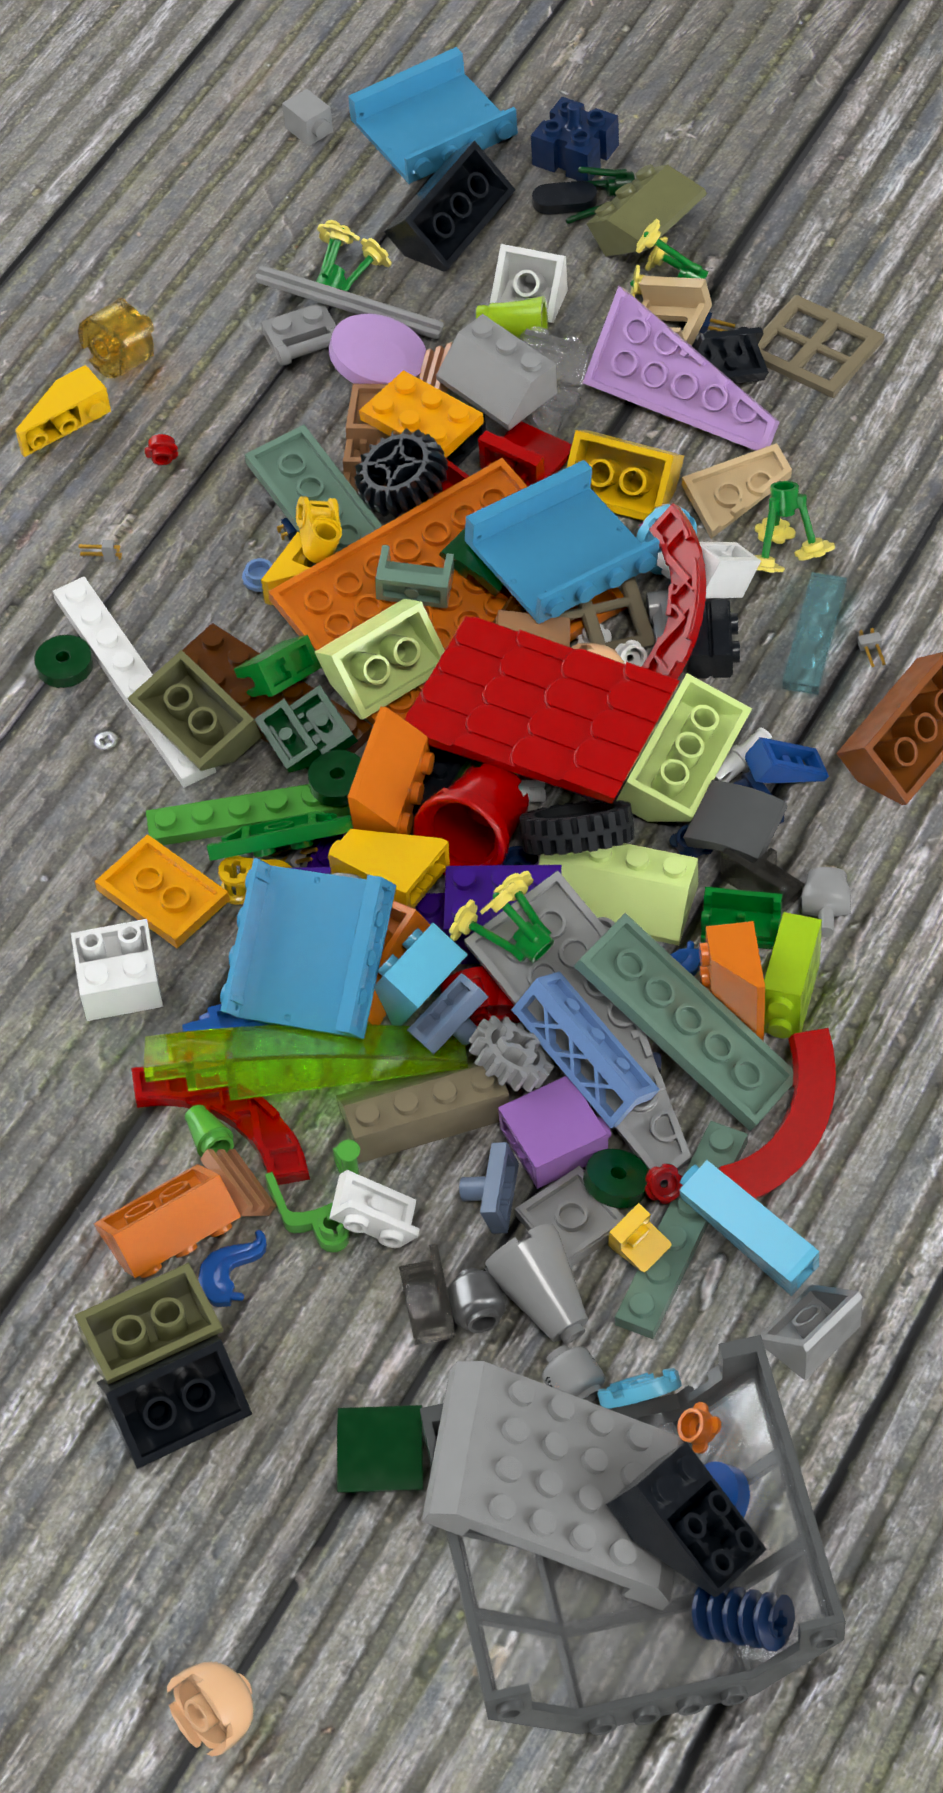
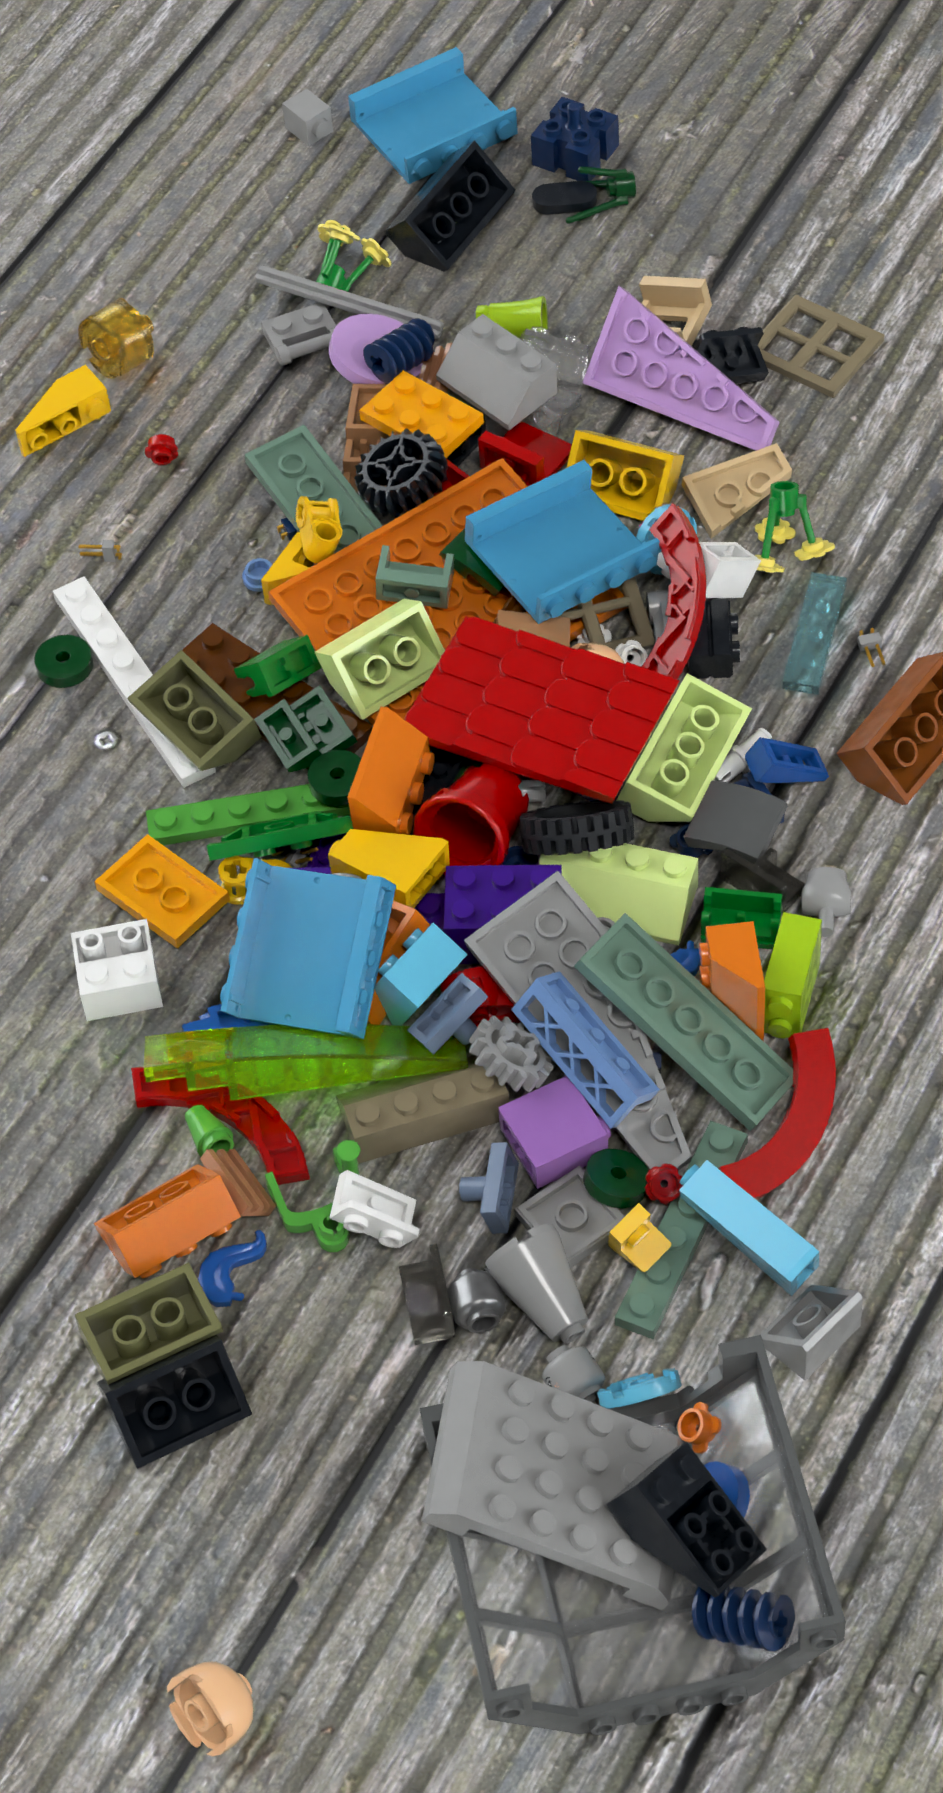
dark green slope [337,1405,424,1493] -> none
plant [449,871,554,963] -> none
white slope [490,244,568,323] -> none
olive slope [586,164,707,257] -> none
plant [630,219,709,297] -> none
piece [699,312,735,333] -> none
none -> dark blue piece [363,318,435,382]

